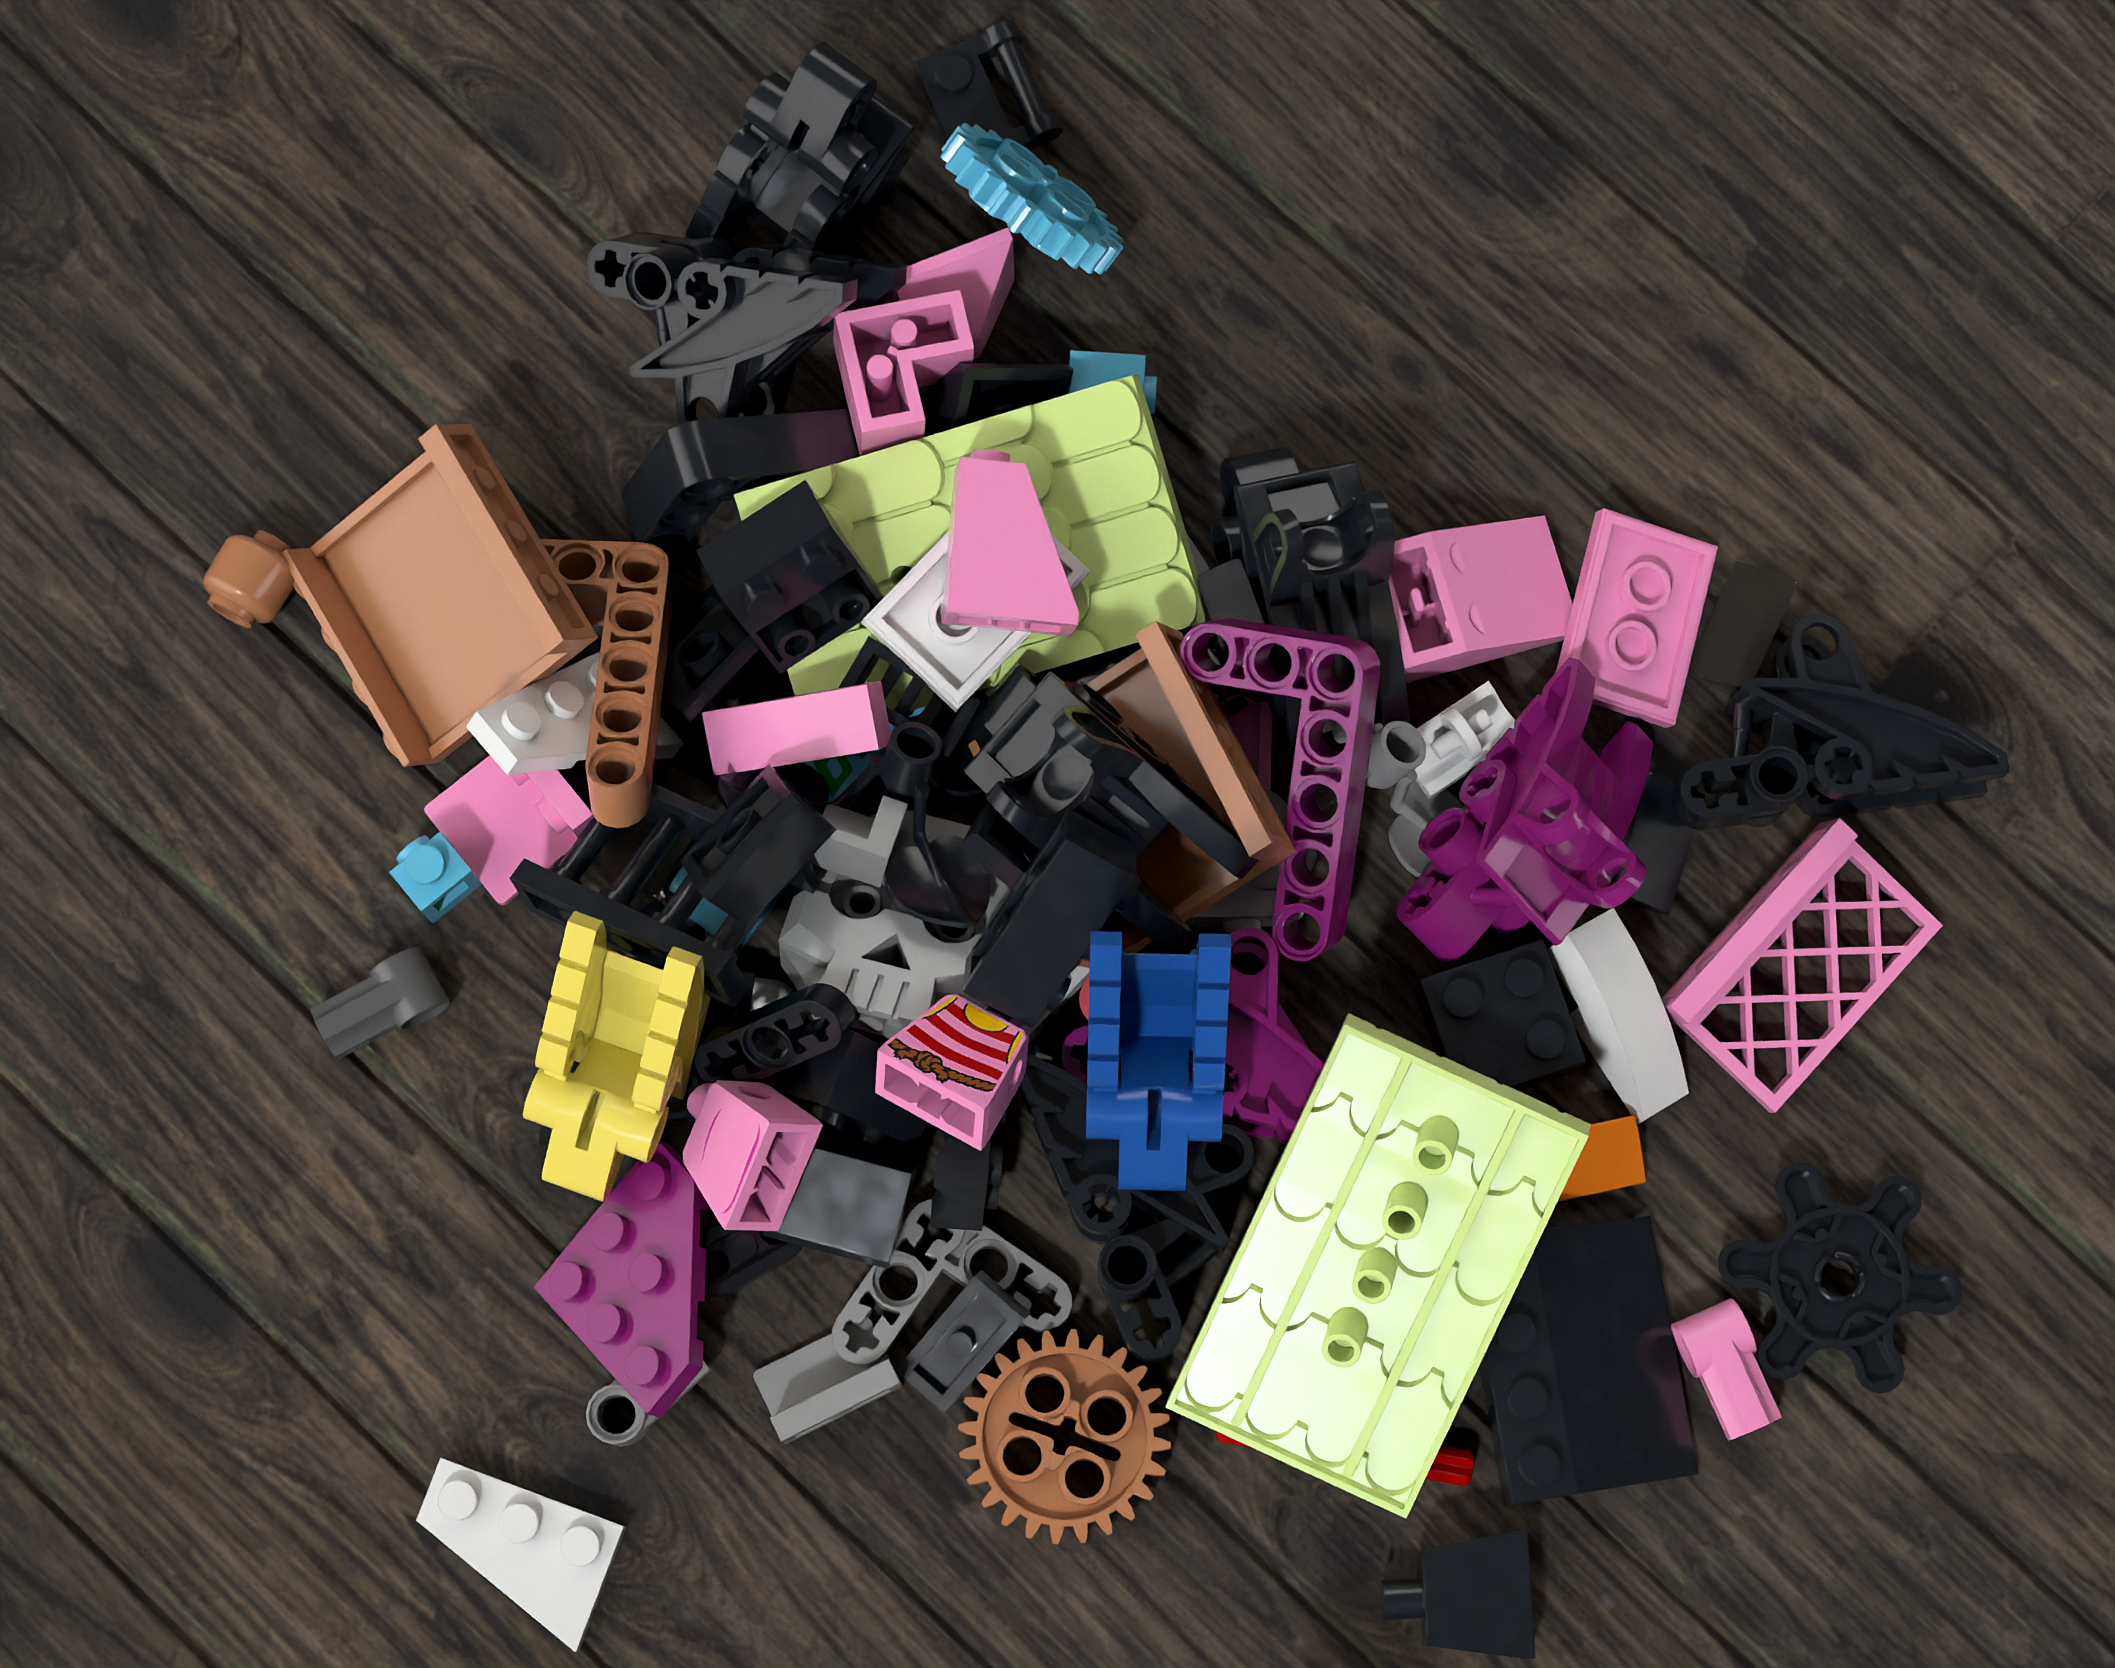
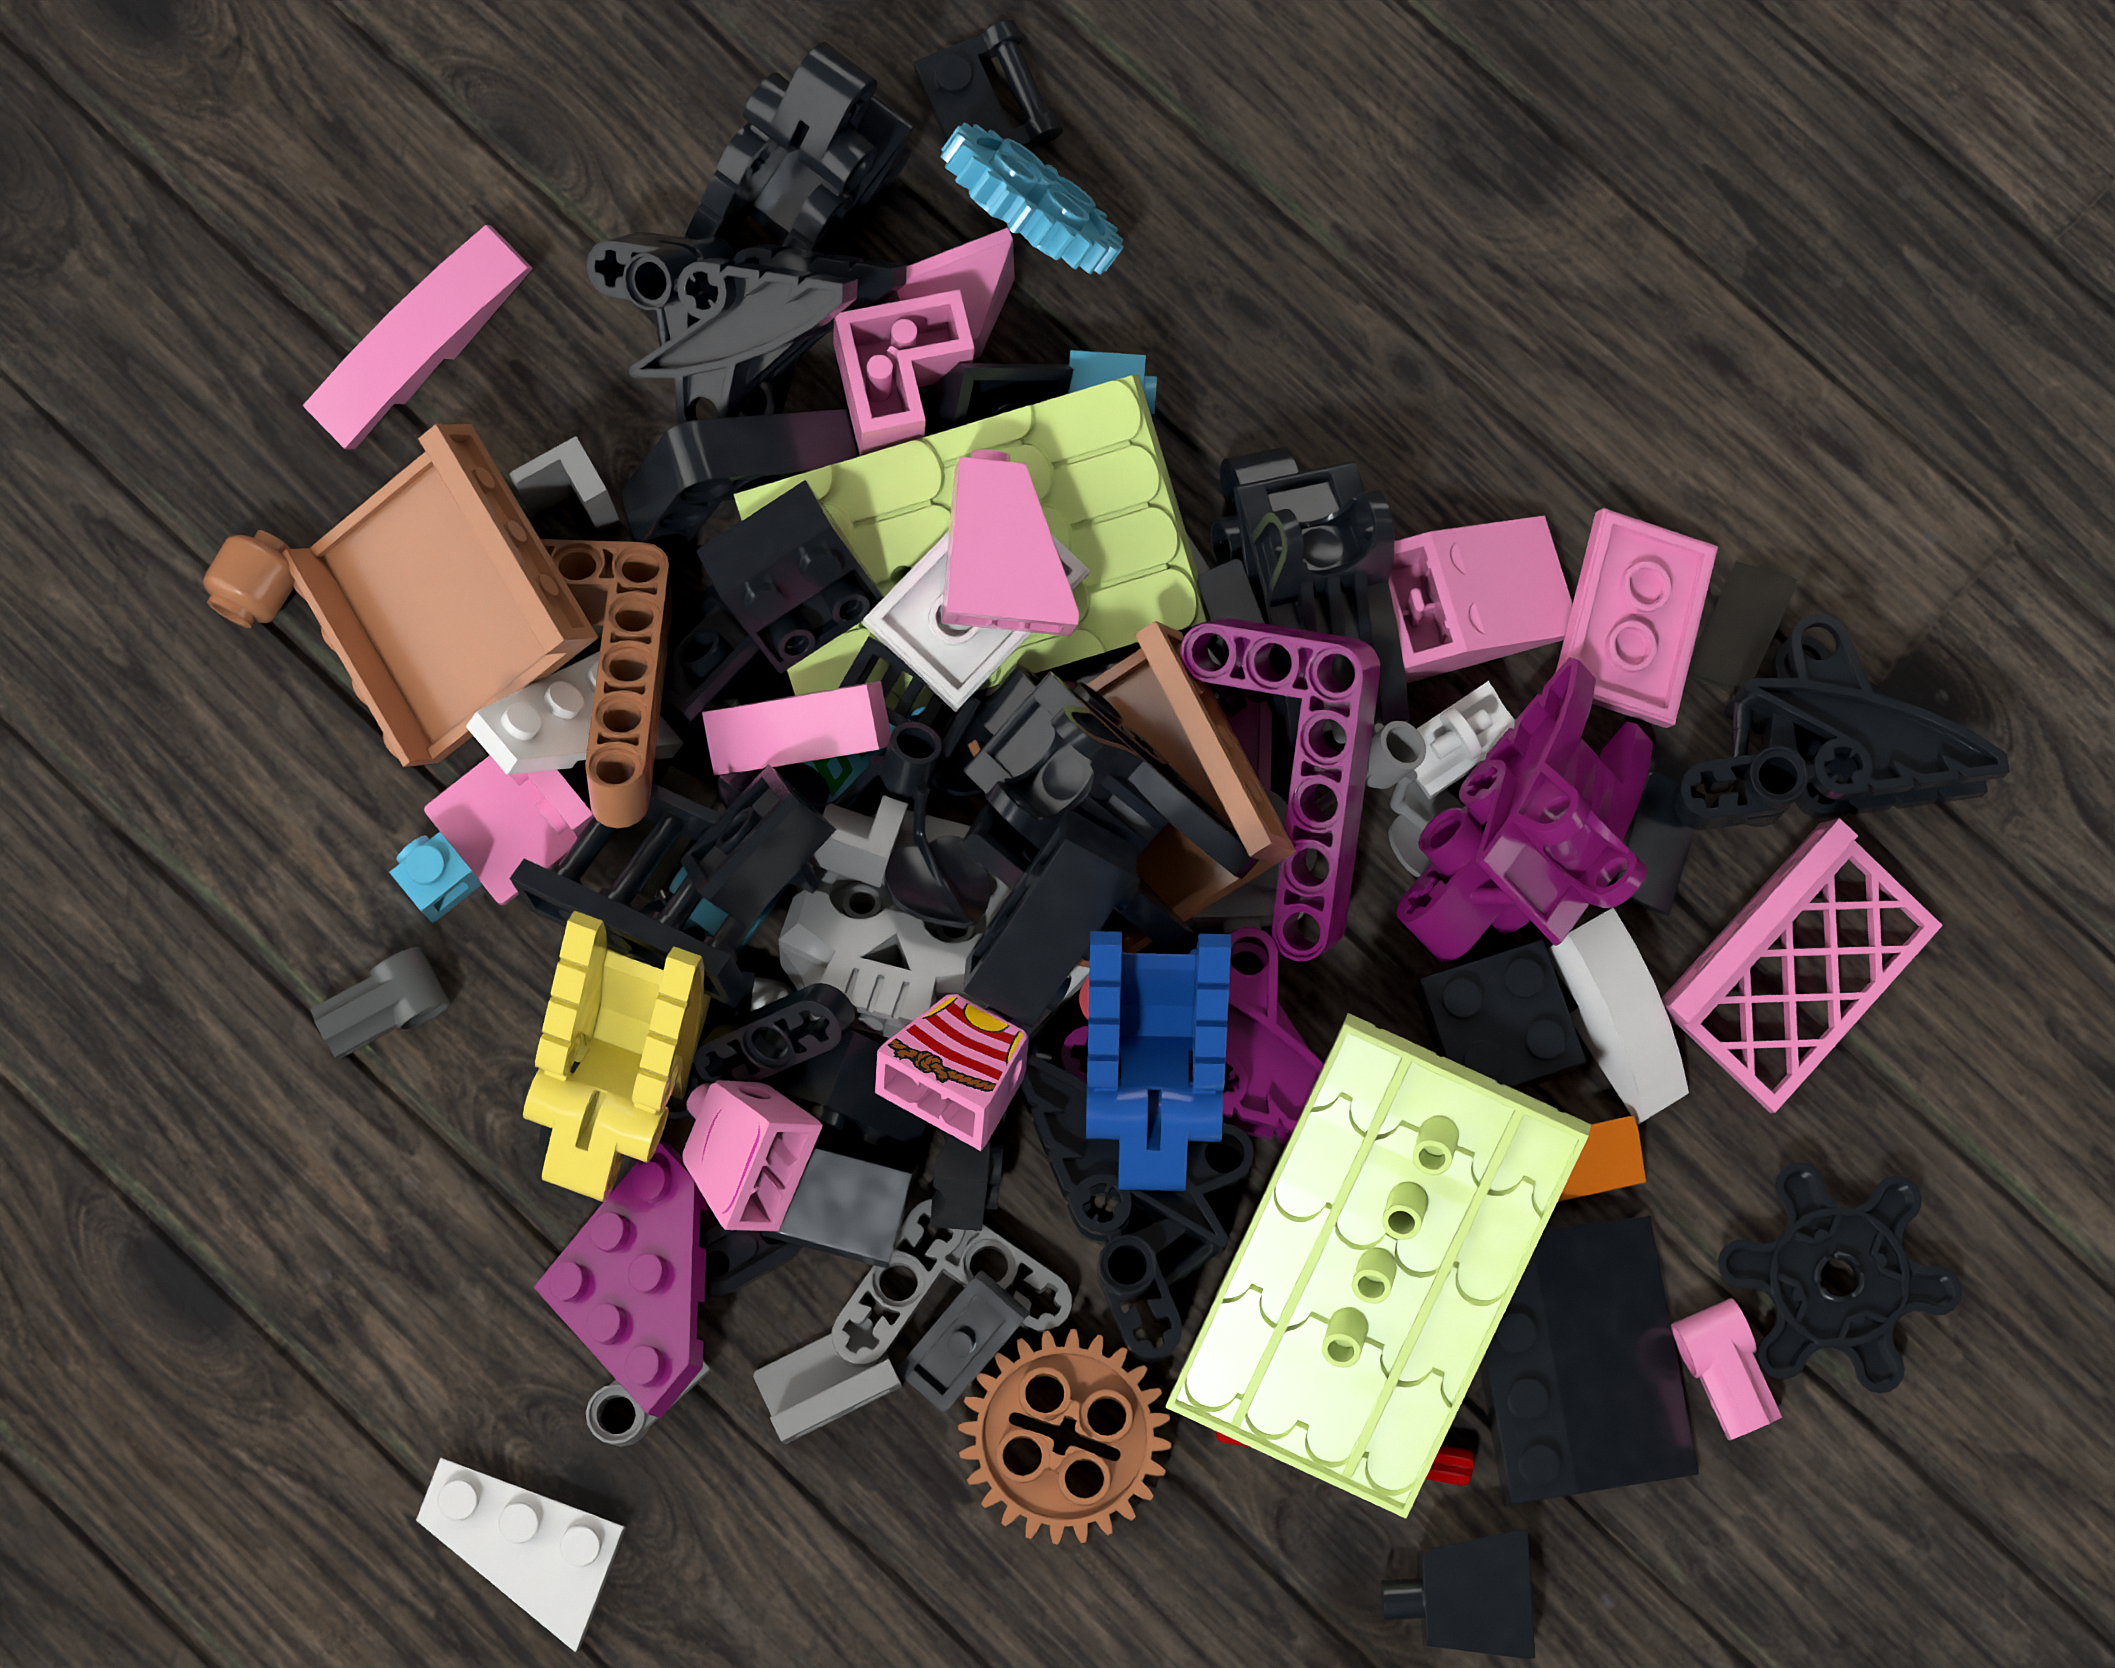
none -> bright pink slope [303,225,533,449]
none -> light grey panel [509,436,621,535]

